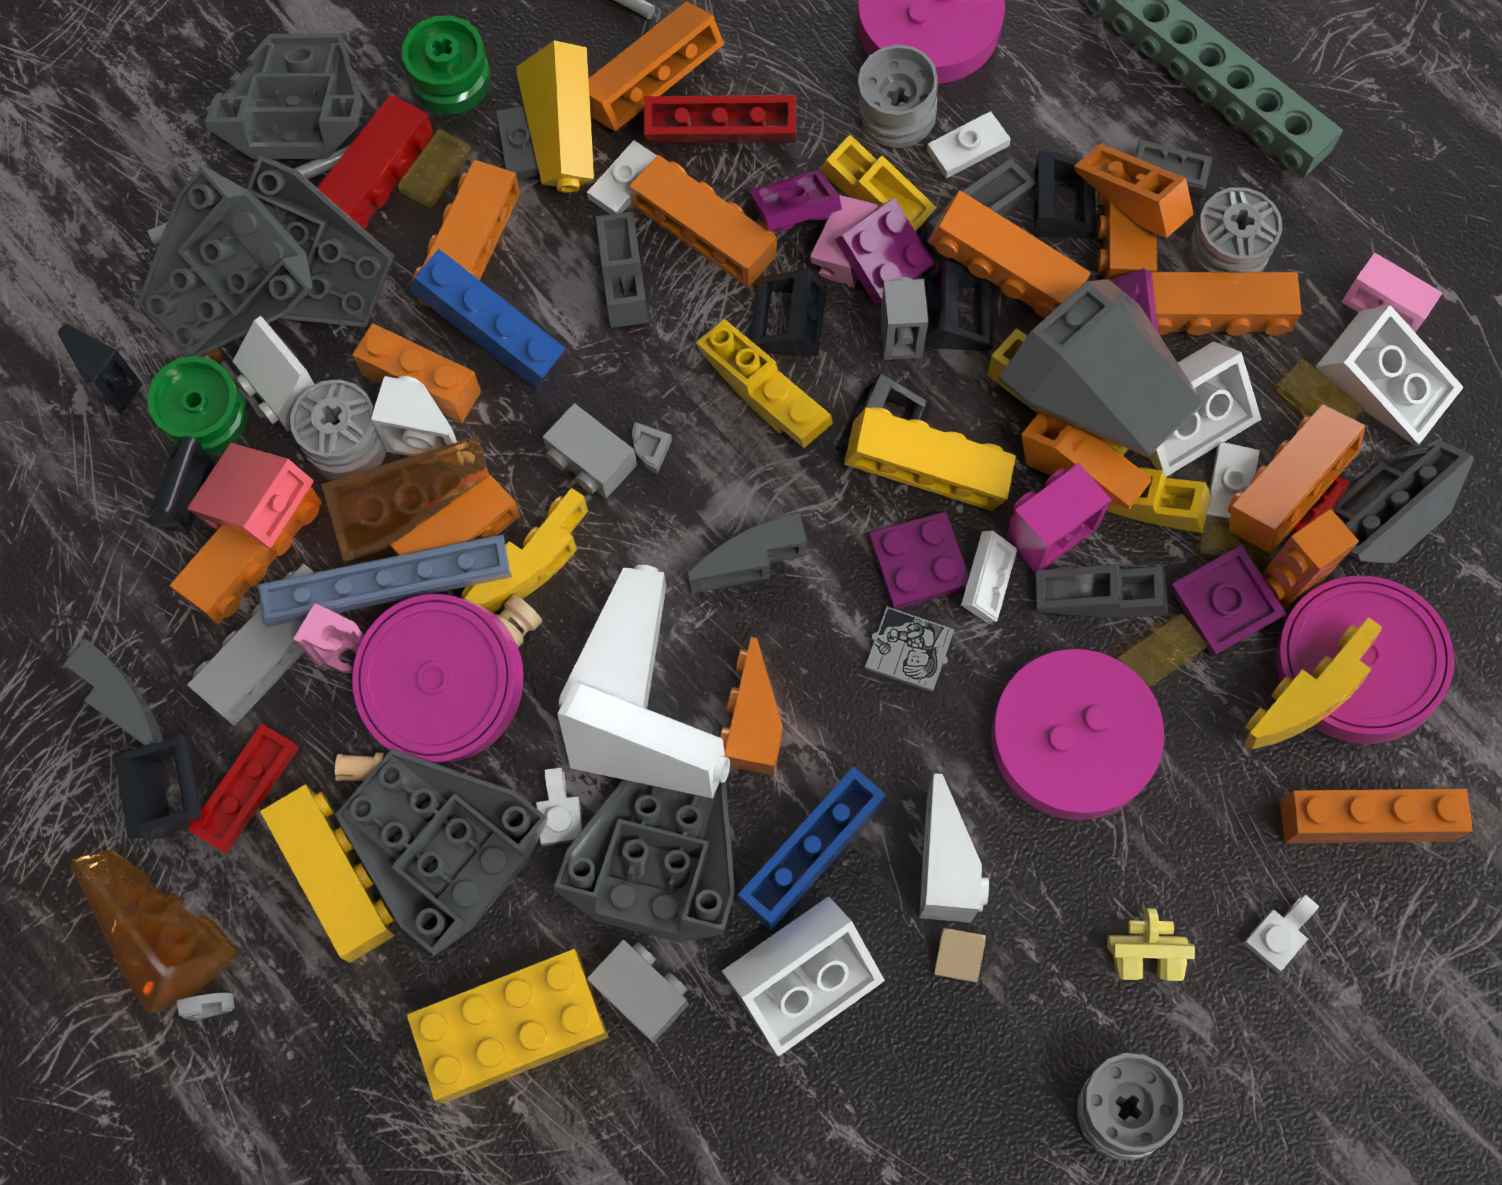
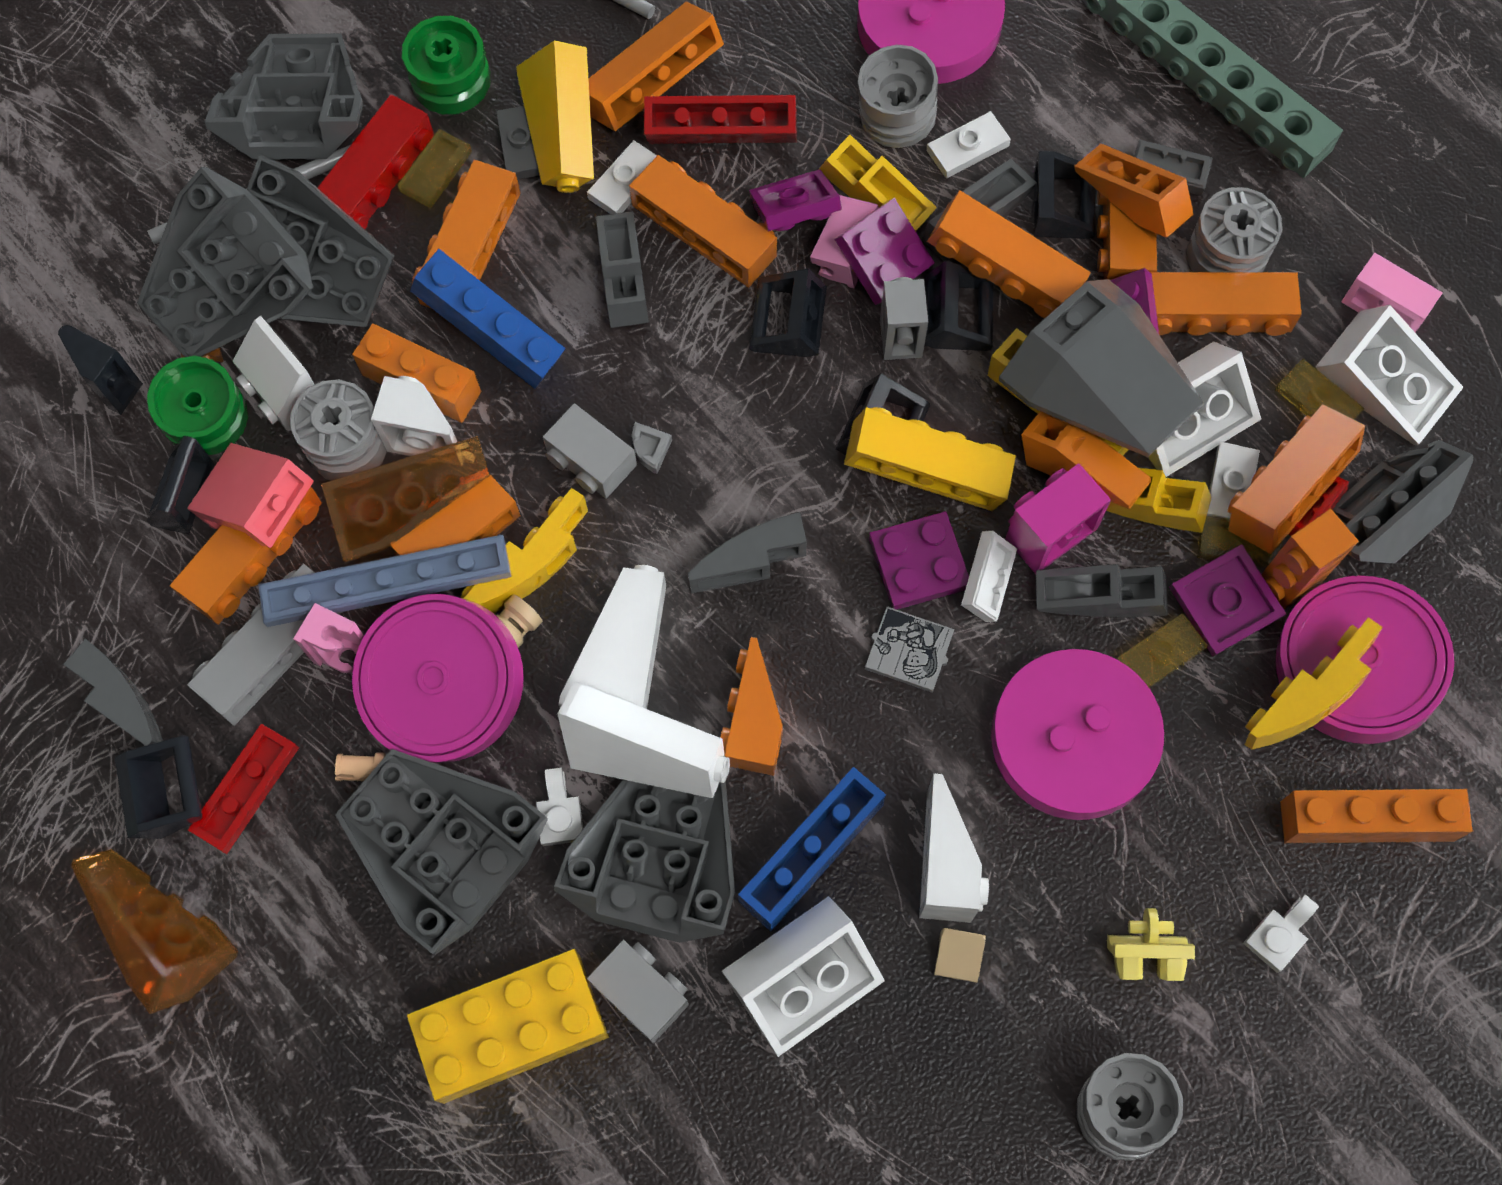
light grey tile [177,993,235,1021] -> none
yellow brick [260,784,395,963] -> none
yellow slope [696,319,833,448] -> none

